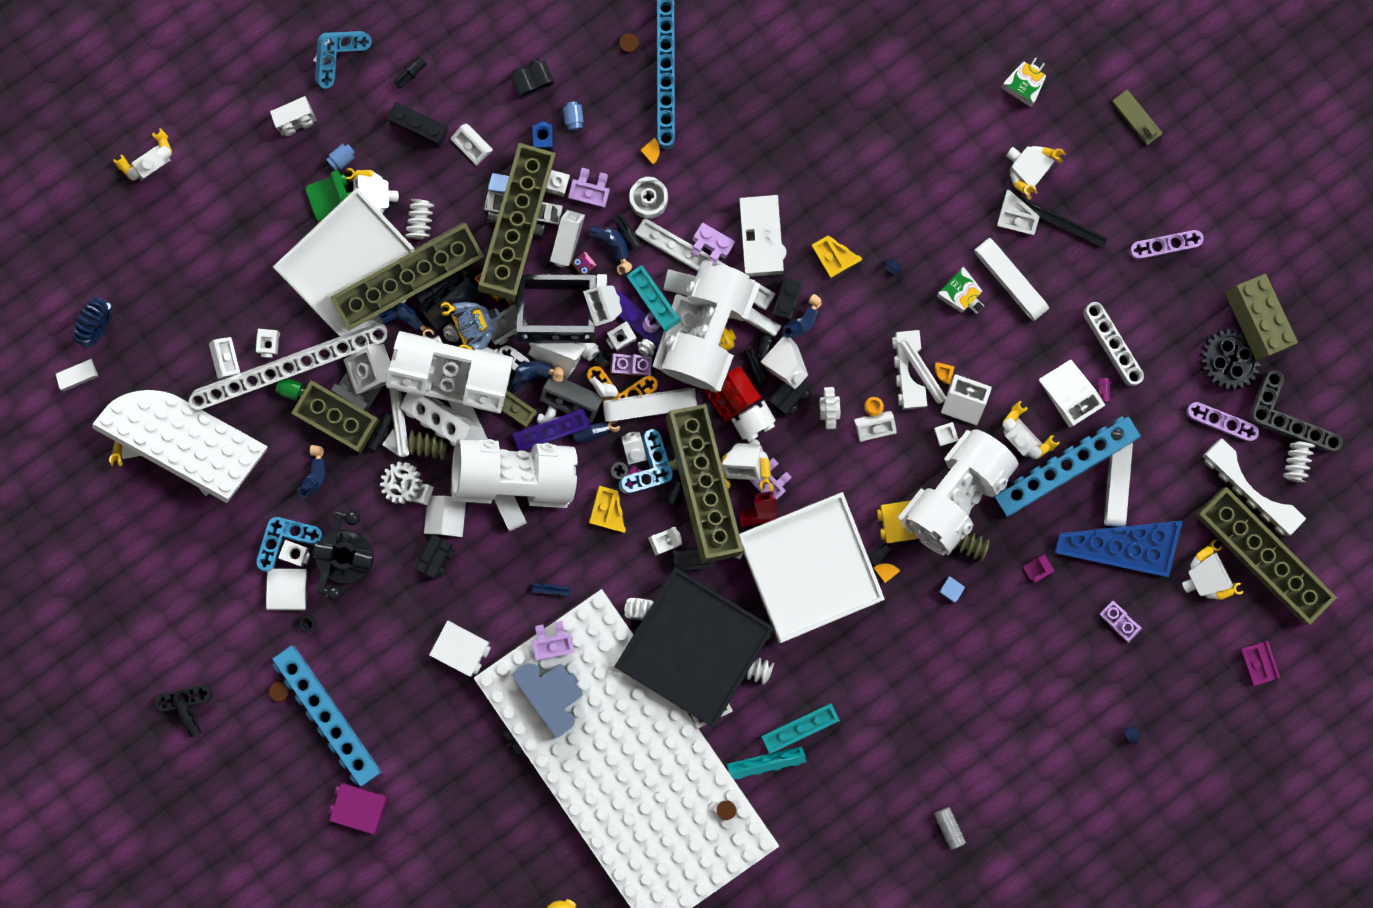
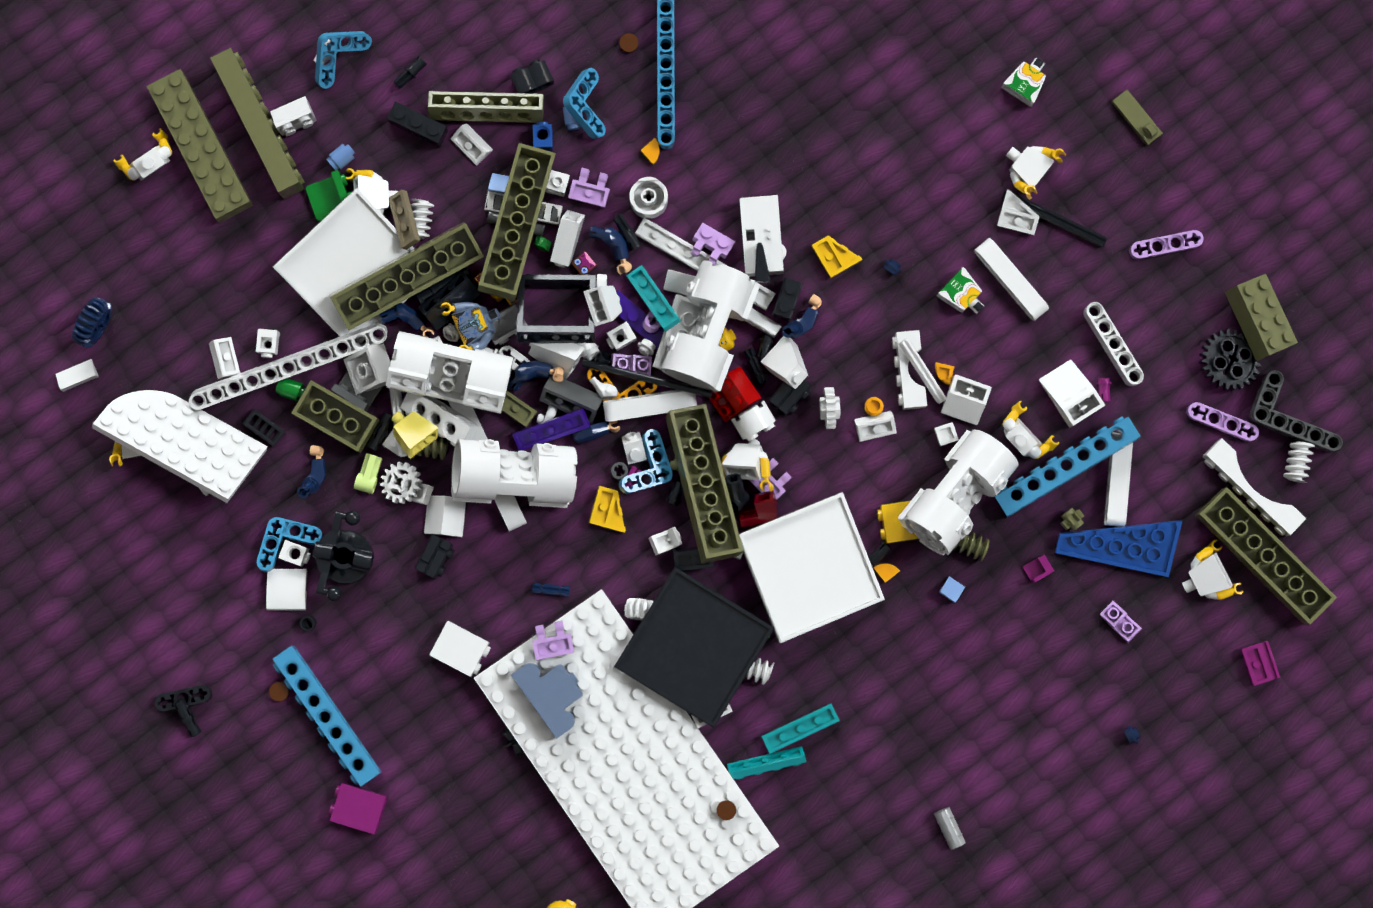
none -> olive brick [147,69,253,223]
none -> olive brick [210,48,305,200]
none -> black slope [242,408,285,447]
none -> yellowish green piece [354,453,382,494]
none -> dark tan plate [389,190,420,250]
none -> light yellow torso [391,412,438,459]
none -> olive brick [428,91,544,123]
none -> green axle [533,236,552,252]
none -> dark azure beam [563,68,606,139]
none -> black piece [582,359,713,398]
none -> black piece [725,473,750,514]
none -> black slope [755,243,770,283]
none -> olive gear [1061,508,1084,531]

